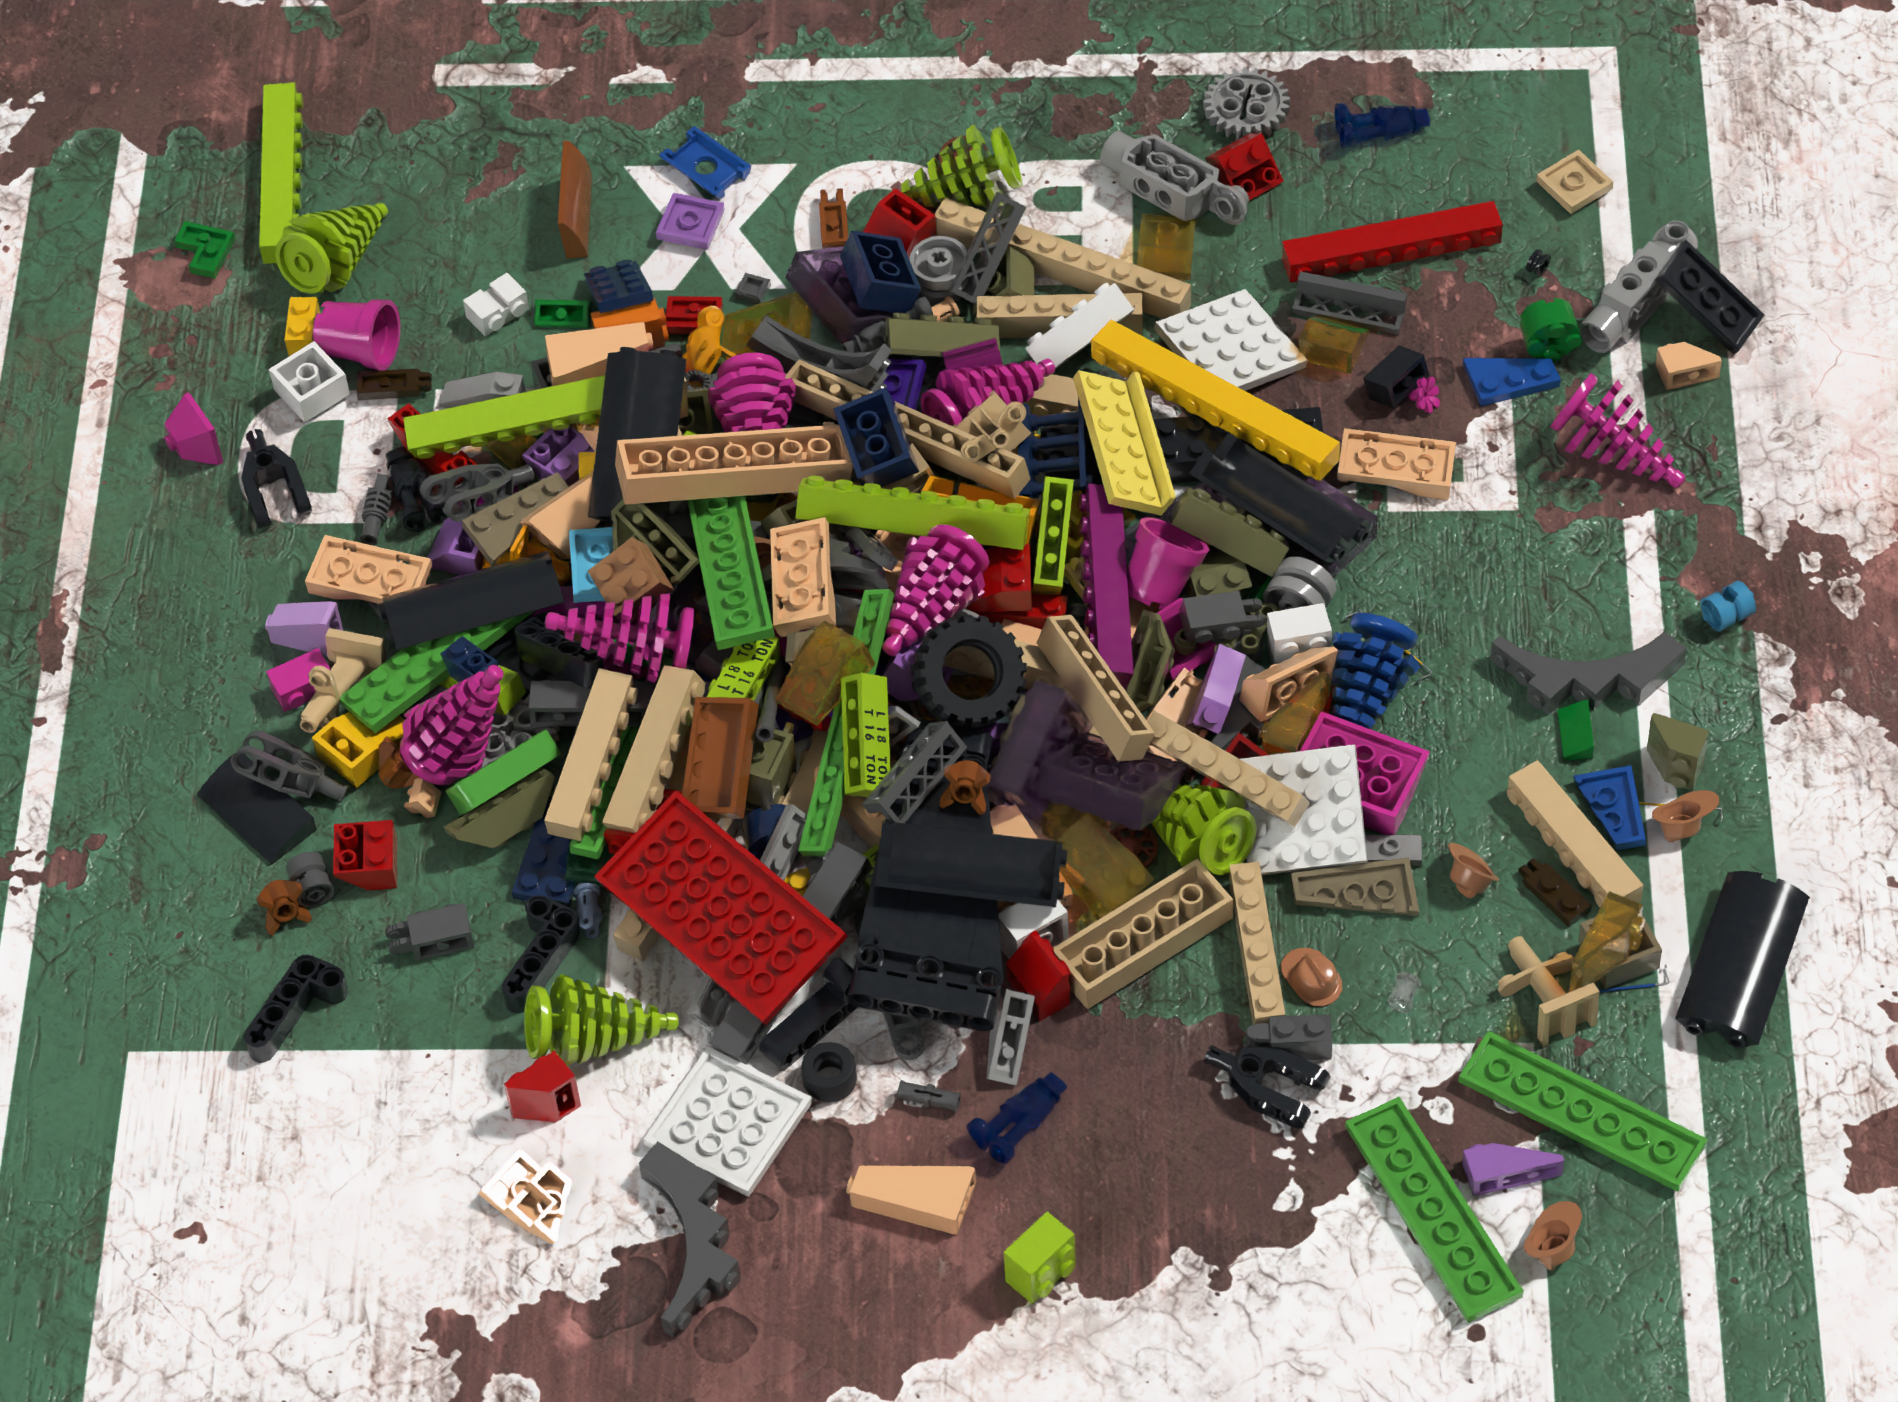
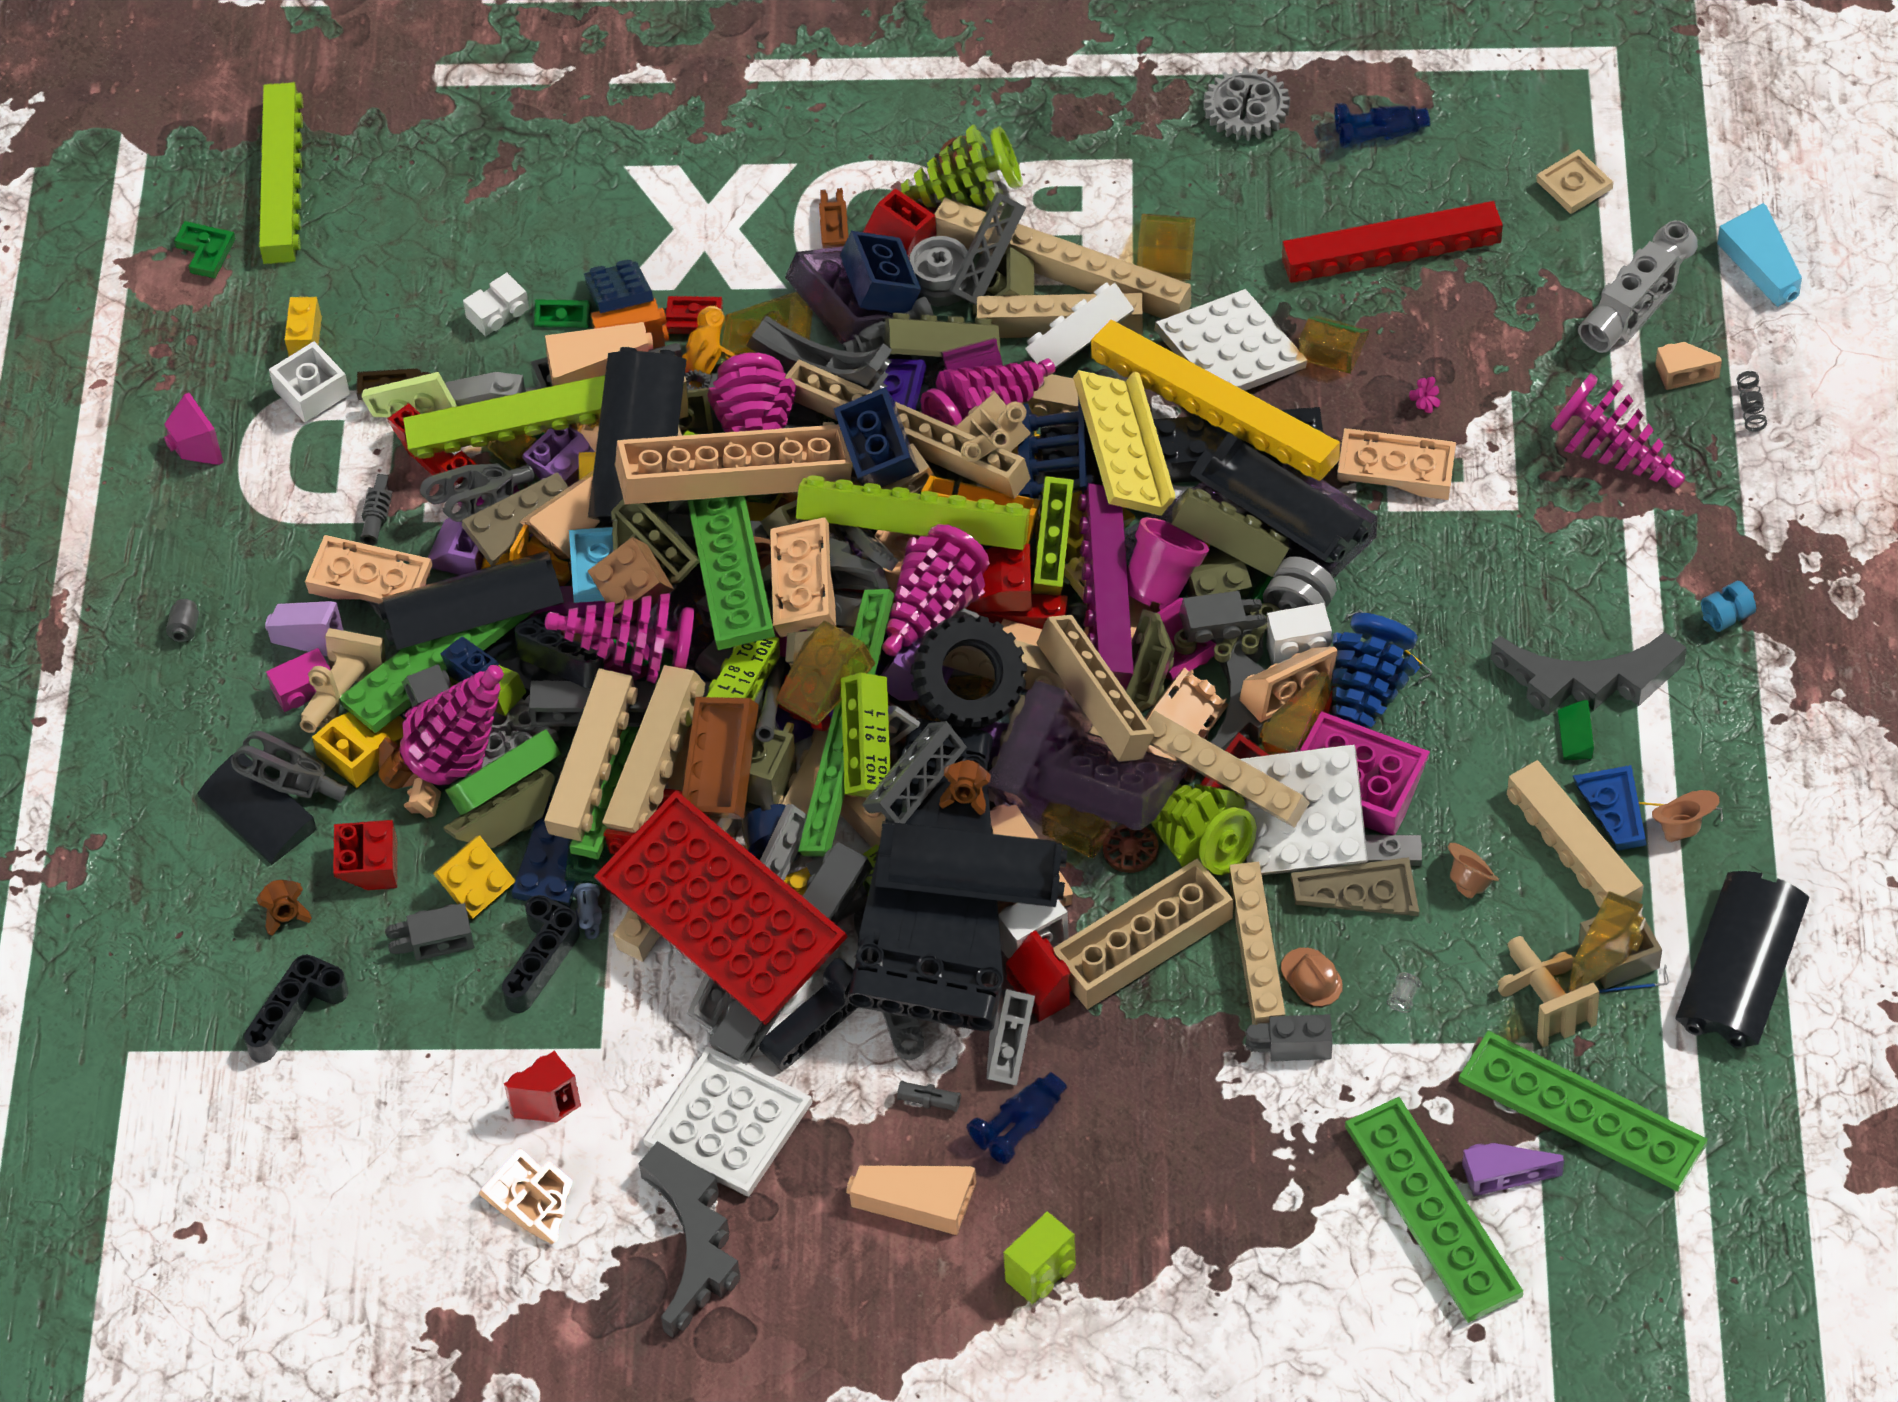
black piece [241,429,312,529] -> none
lime plant [275,203,388,294] -> none
dark grey wheel [286,851,335,908] -> none
dark pink piece [313,299,400,371] -> none
black piece [385,447,448,532] -> none
lime plant [524,974,679,1066] -> none
dark orange slope [558,141,592,258] -> none
medium lavender plate [656,193,725,250] -> none
blue piece [659,126,751,199] -> none
dark grey tile [735,273,771,305] -> none
black tyre [801,1042,857,1102] -> none
light nougat bush [931,296,960,321] -> none
clear yellow slope [1056,814,1154,920] -> none
light grey brick [1100,131,1249,225] -> none
medium lavender slope [1186,644,1246,736] -> none
black piece [1204,1045,1331,1129] -> none
red slope [1205,133,1284,200] -> none
dark grey fence [1292,271,1407,335] -> none
black brick [1363,345,1430,409] -> none
blue wing [1463,358,1561,406] -> none
dark brown hinge [1518,858,1592,927] -> none
green brick [1519,298,1582,363] -> none
nougat piece [1524,1201,1582,1271] -> none
black bush [1526,249,1551,277] -> none
olive slope [1646,712,1709,791] -> none
black tile [1654,240,1765,355] -> none
none -> flat silver brick [166,599,199,642]
none -> yellowish green wing [362,372,457,417]
none -> dark grey brick [402,664,451,707]
none -> yellow plate [433,835,516,919]
none -> medium azure slope [1717,203,1802,307]
none -> dark grey piece [1737,371,1767,432]

